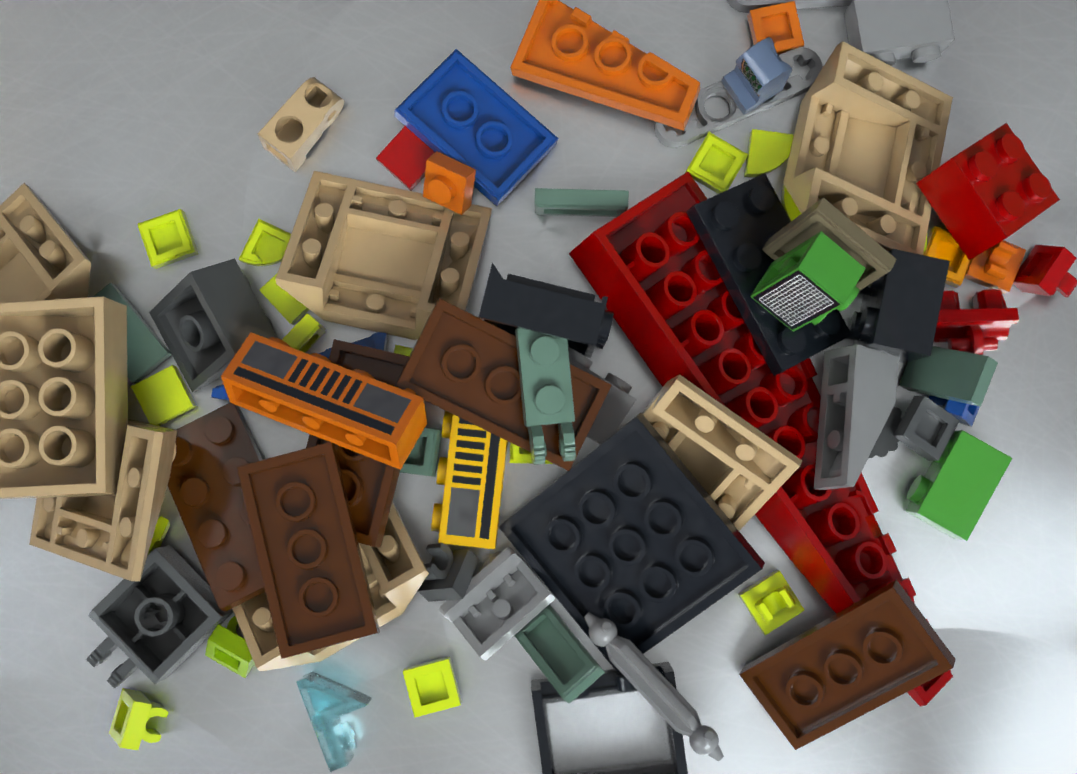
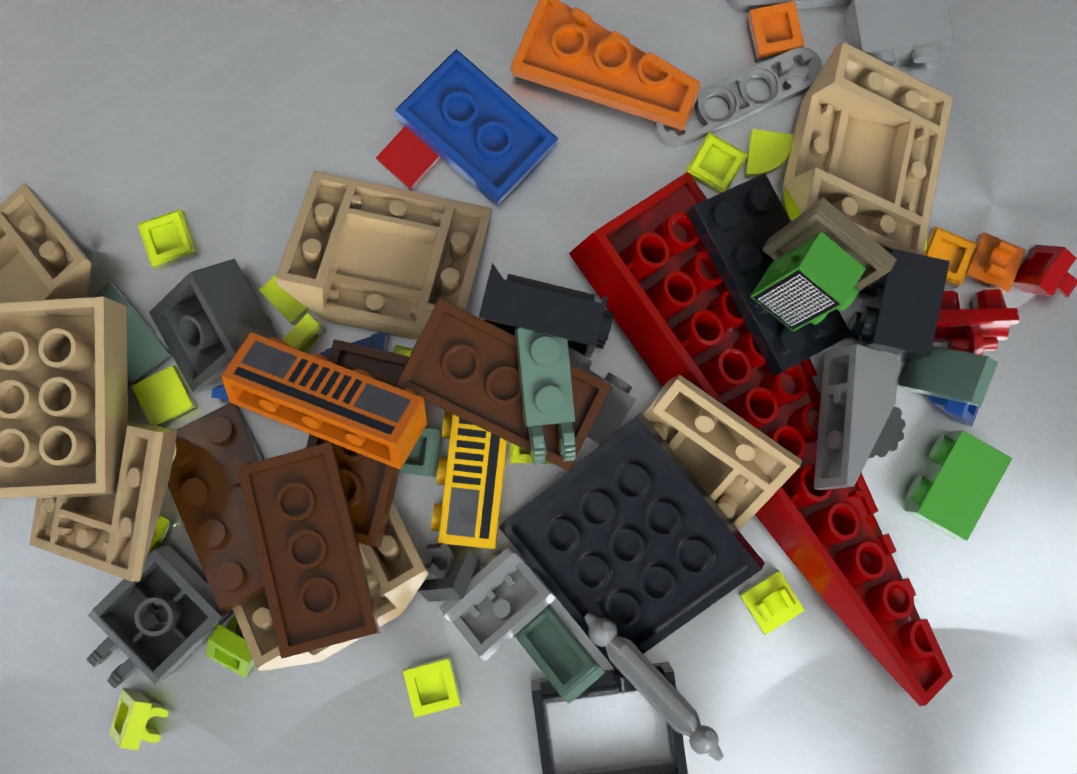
neon yellow tile [238,219,291,266] -> none
tan leg [257,77,344,172] -> none
clear light blue slope [296,672,372,772] -> none
orange plate [423,151,476,215] -> none
sand green tile [535,188,629,217] -> none
sand blue leg [721,37,792,115] -> none
reddish brown plate [739,580,956,750] -> none
dark grey tile [893,396,959,461] -> none
red brick [916,123,1060,260] -> none

